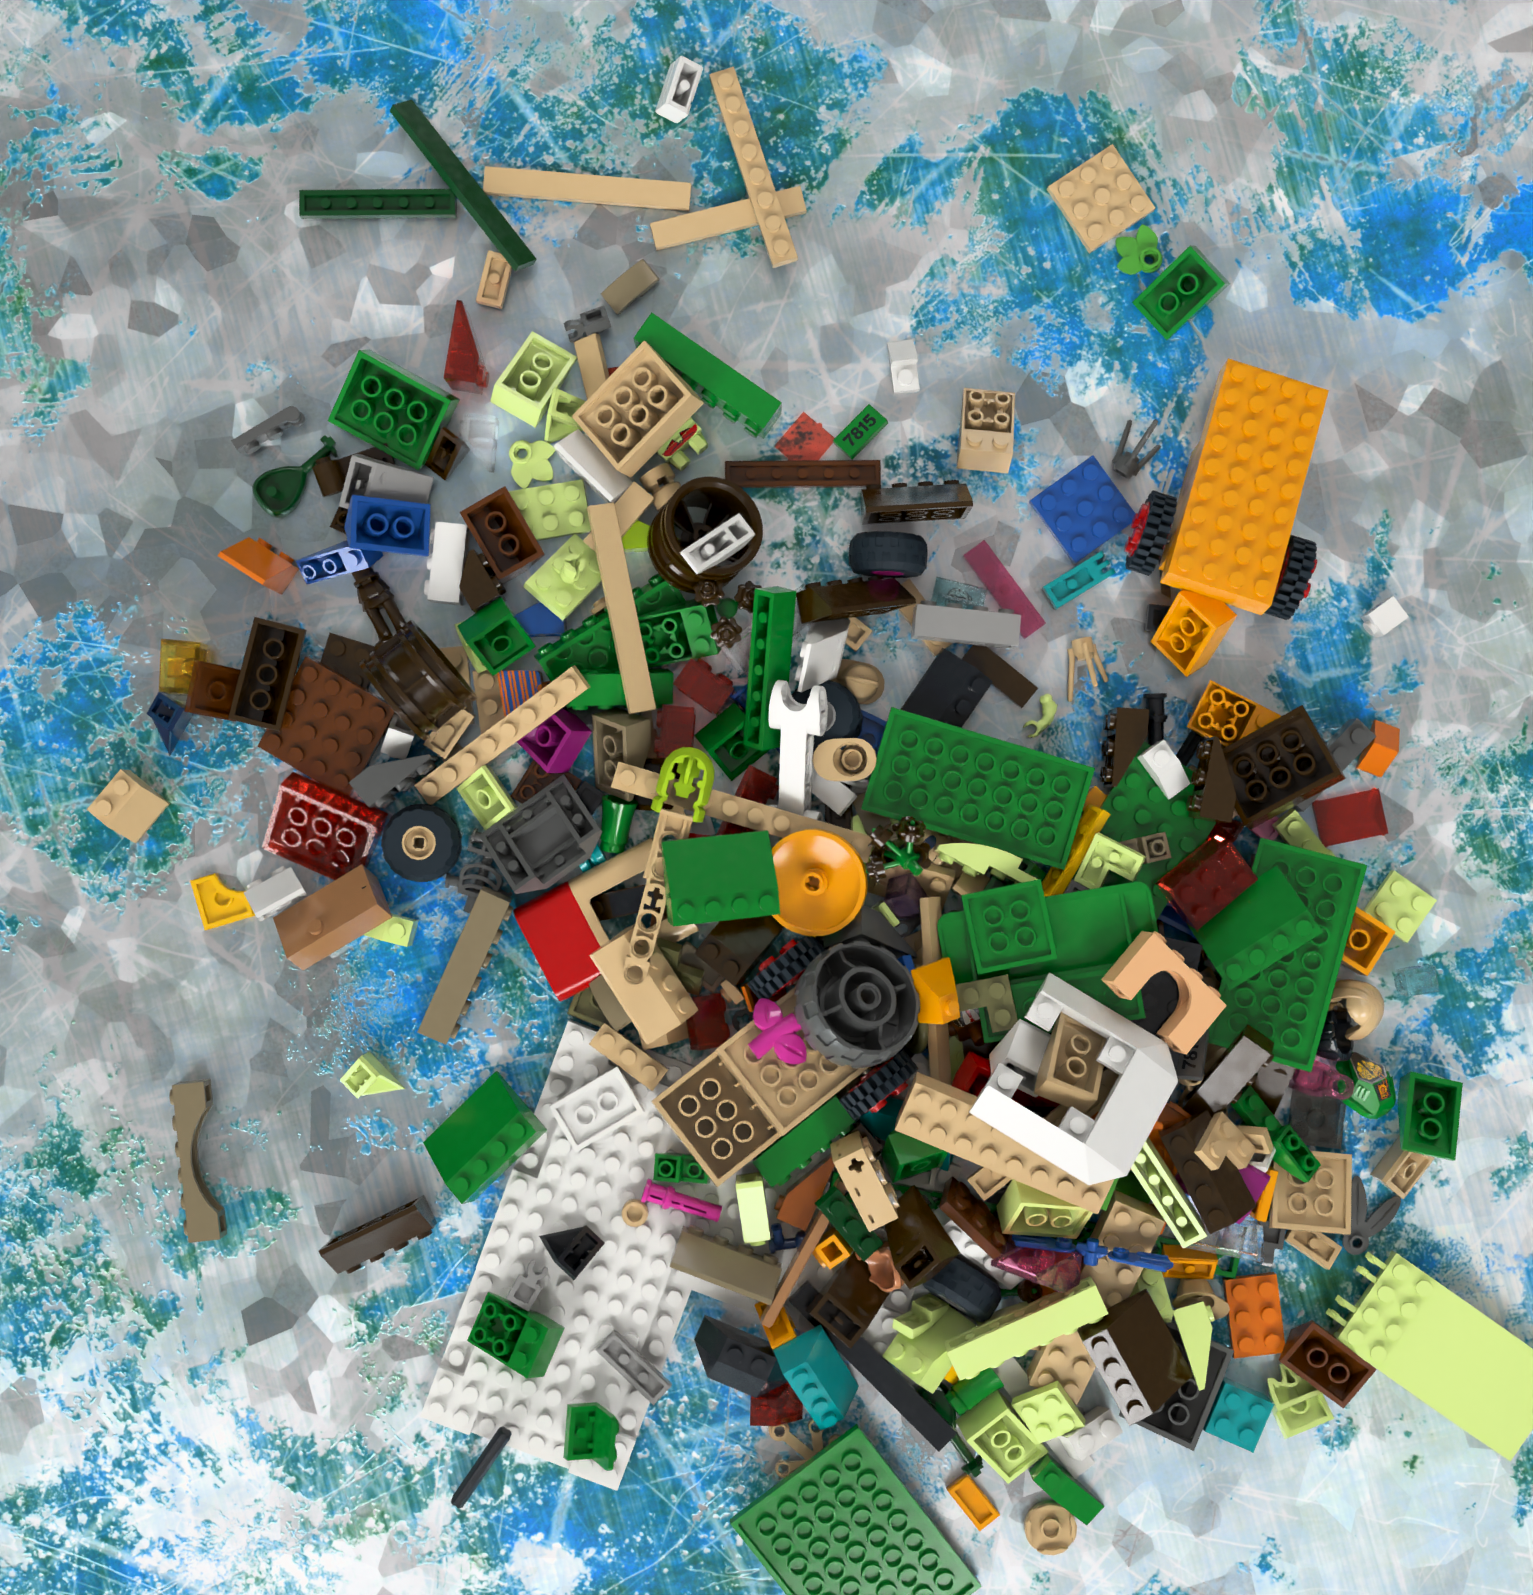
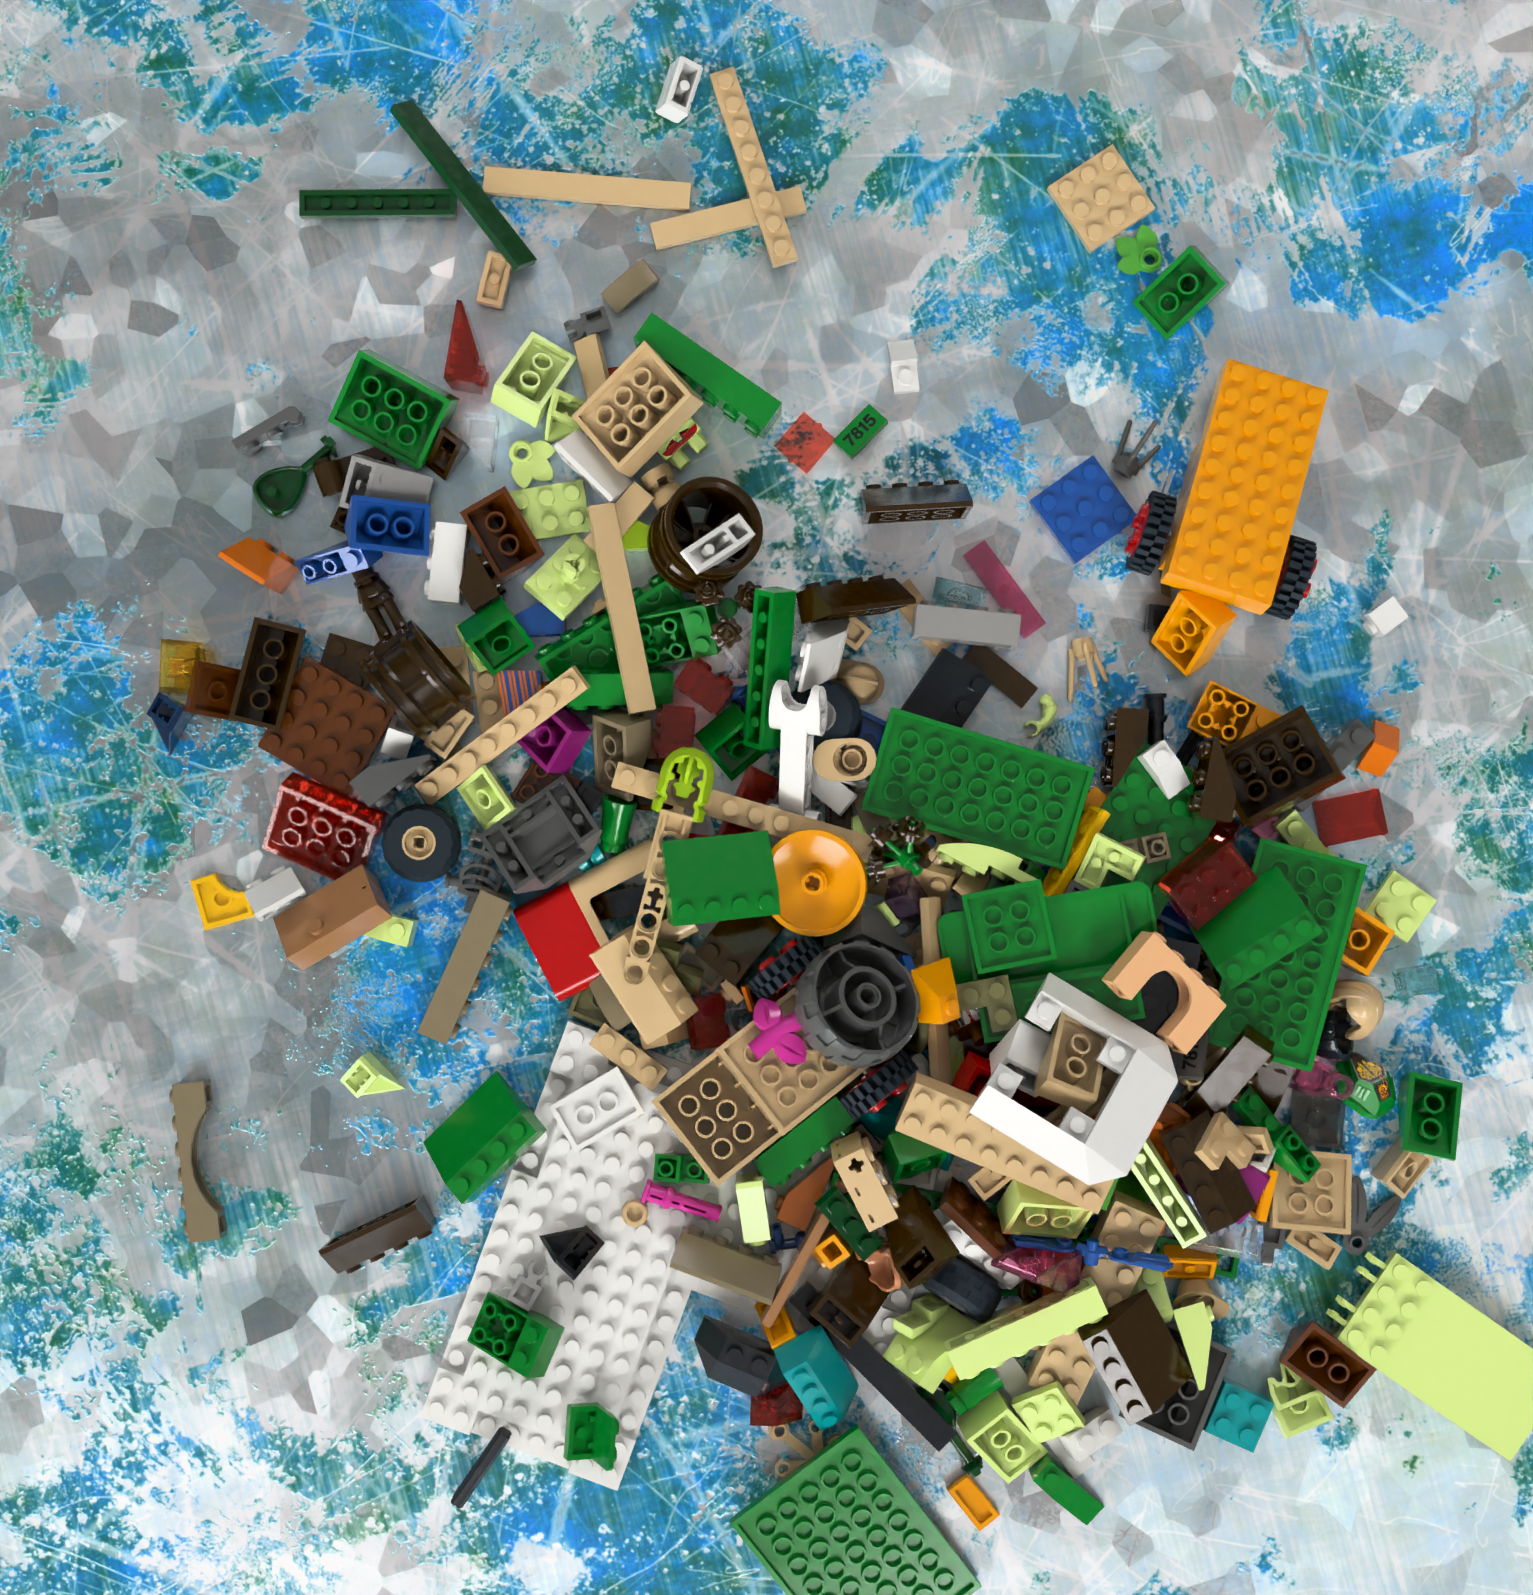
tan slope [87,769,170,843] -> none
light grey tile [596,1329,672,1405] -> none
reddish brown tile [725,460,881,488] -> none
black wheel [849,531,928,578] -> none
tan slope [957,388,1015,474] -> none
tan tile [1024,1500,1077,1556] -> none
teal hinge [1042,551,1116,610] -> none
orange plate [1222,1272,1285,1359] -> none

